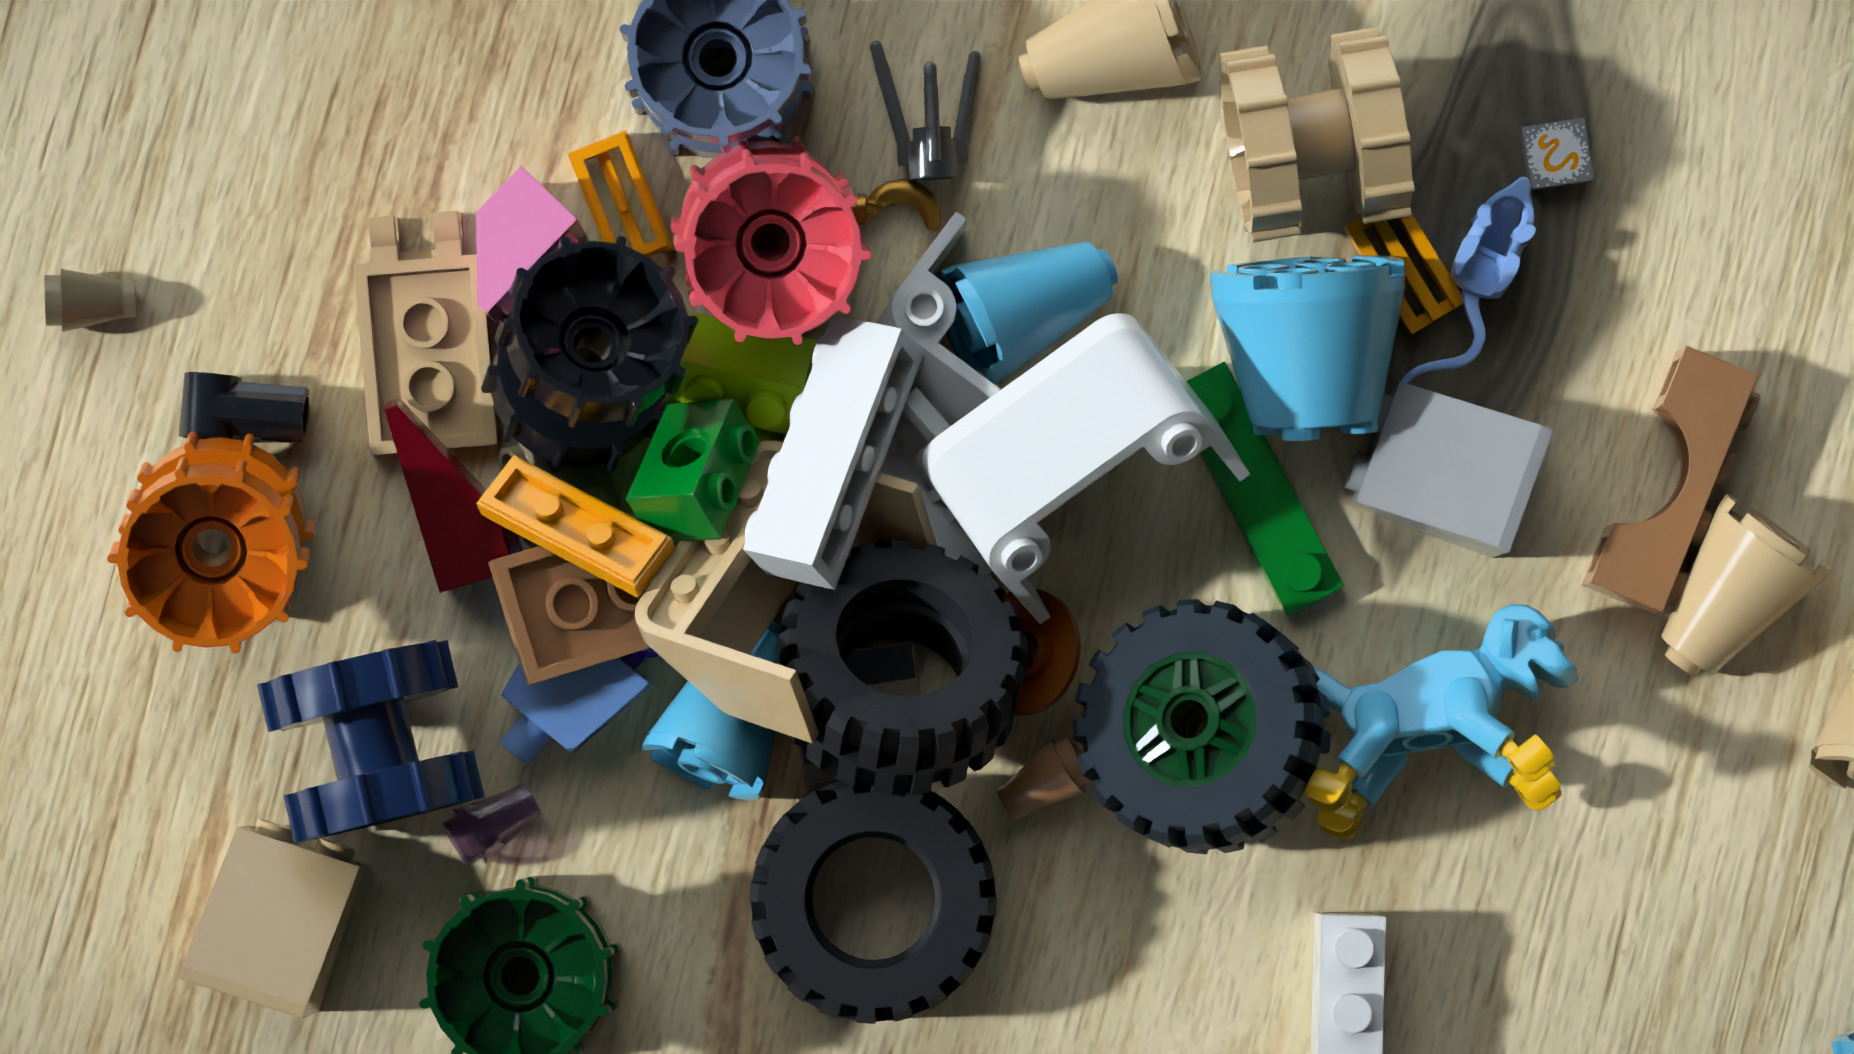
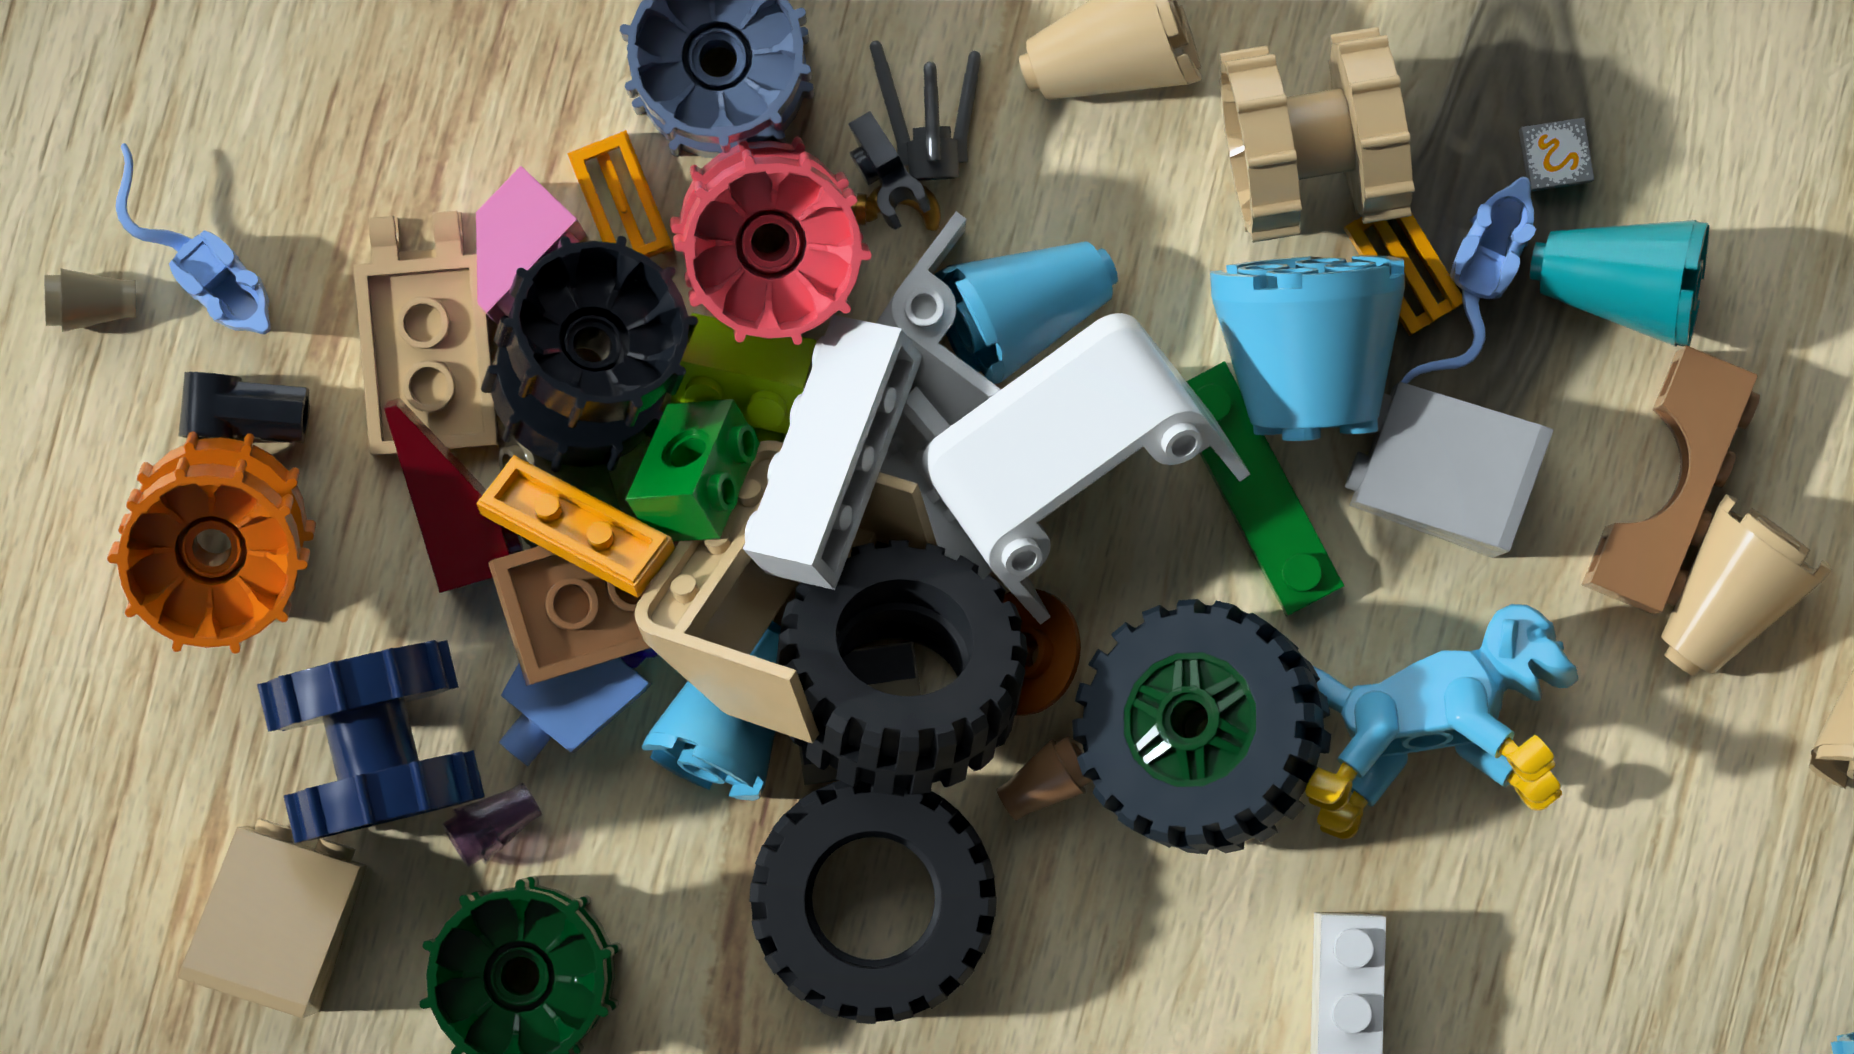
none -> light blue animal [116,143,271,335]
none -> black plate [848,111,931,230]
none -> teal cone [1530,220,1710,347]

